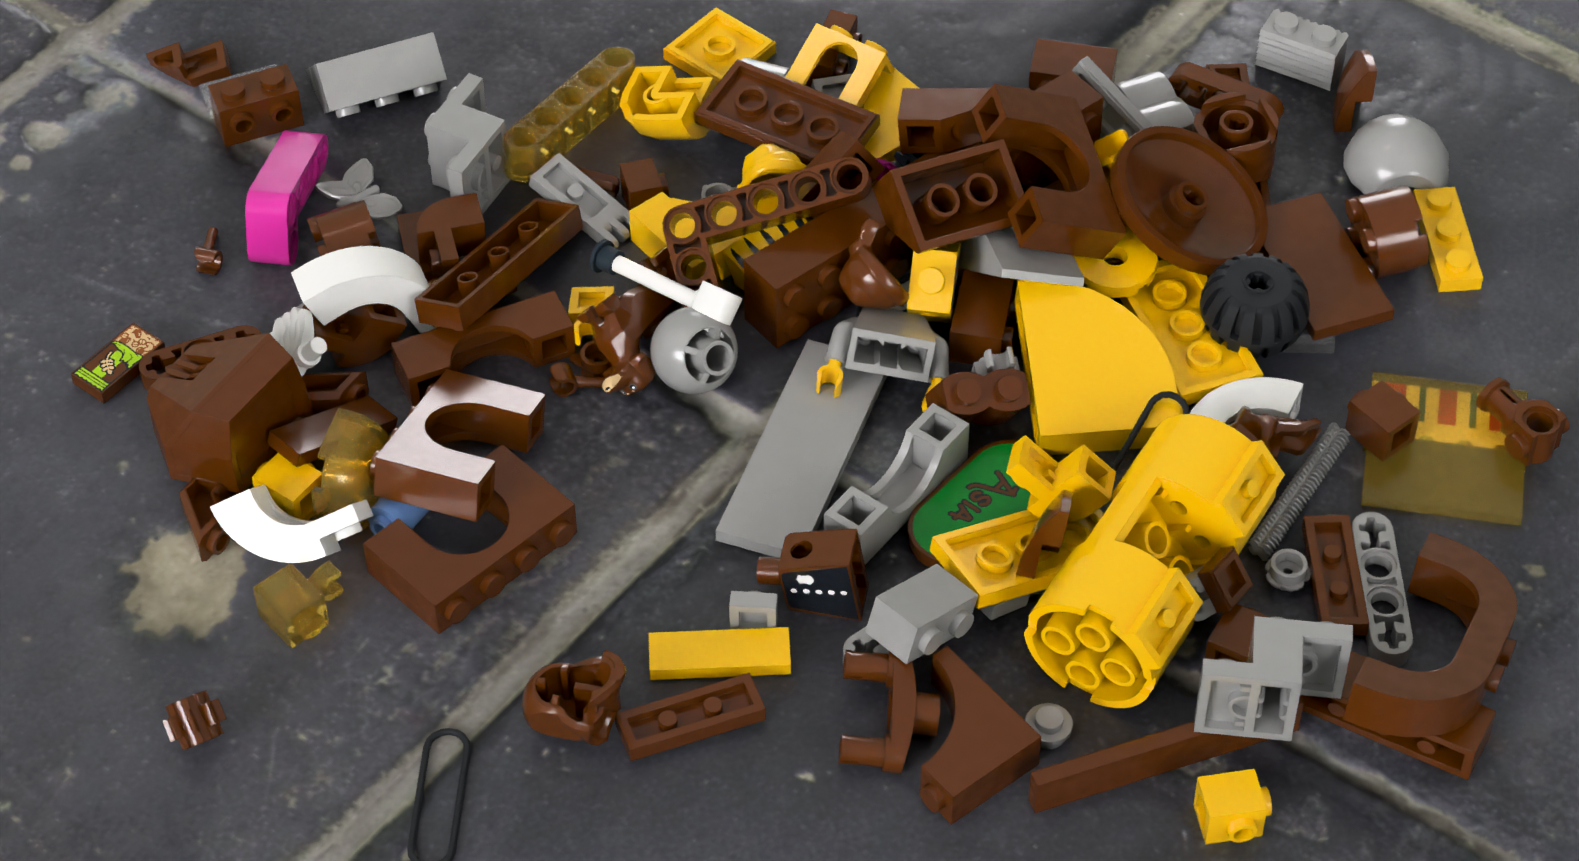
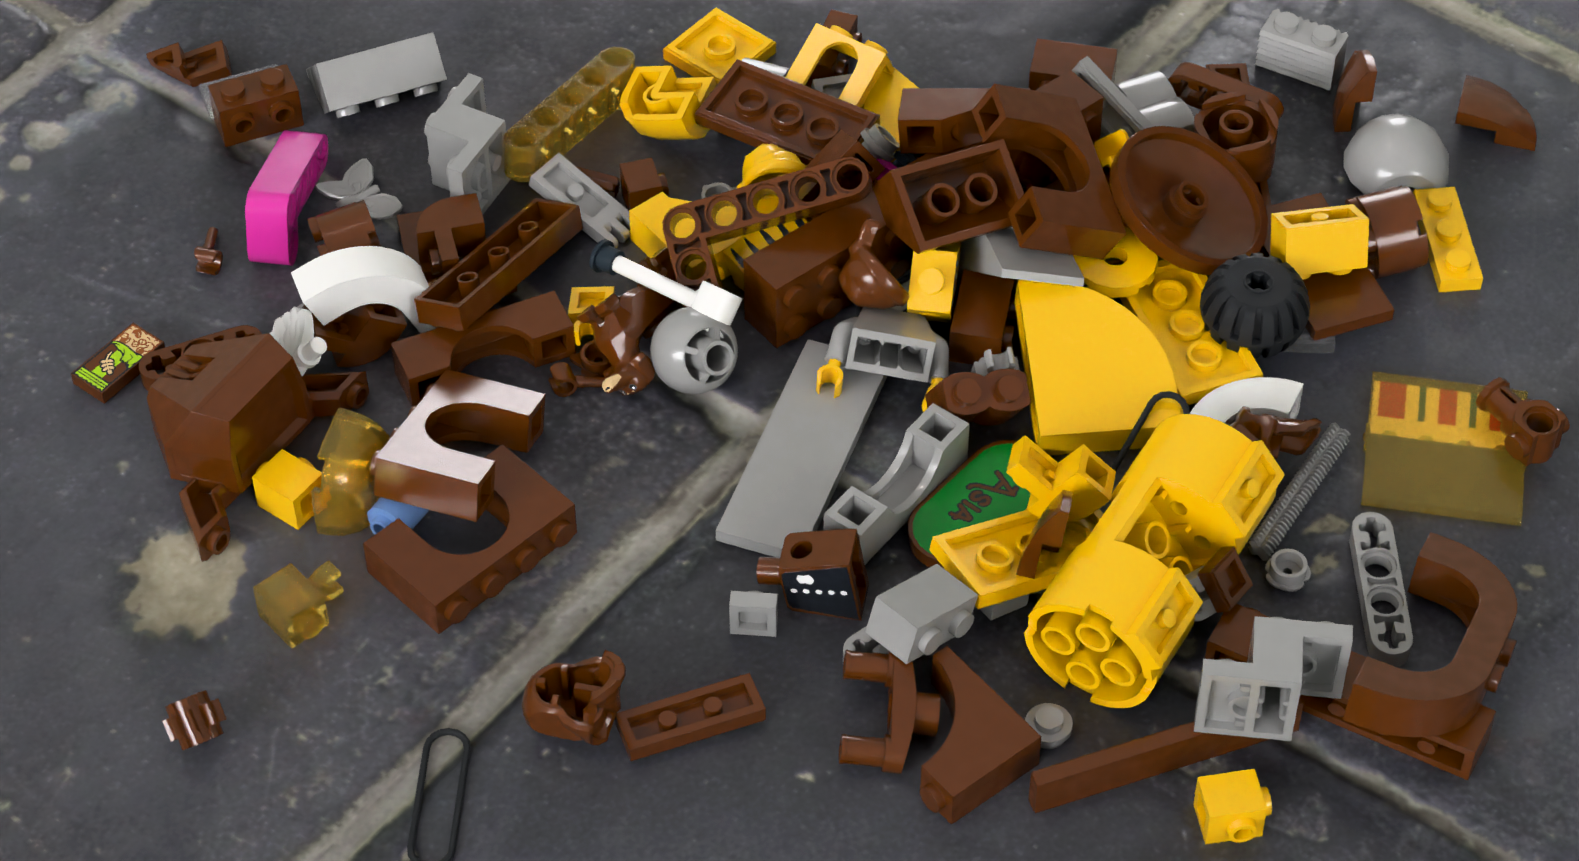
white arch [210,484,374,563] -> none
reddish brown tile [267,396,398,467] -> none
yellow tile [649,627,791,680] -> none
reddish brown plate [1302,515,1369,635] -> none
reddish brown brick [1345,380,1421,462] -> none
none -> light grey plate [860,123,900,162]
none -> yellow brick [1270,204,1369,280]
none -> reddish brown brick [1455,75,1537,151]

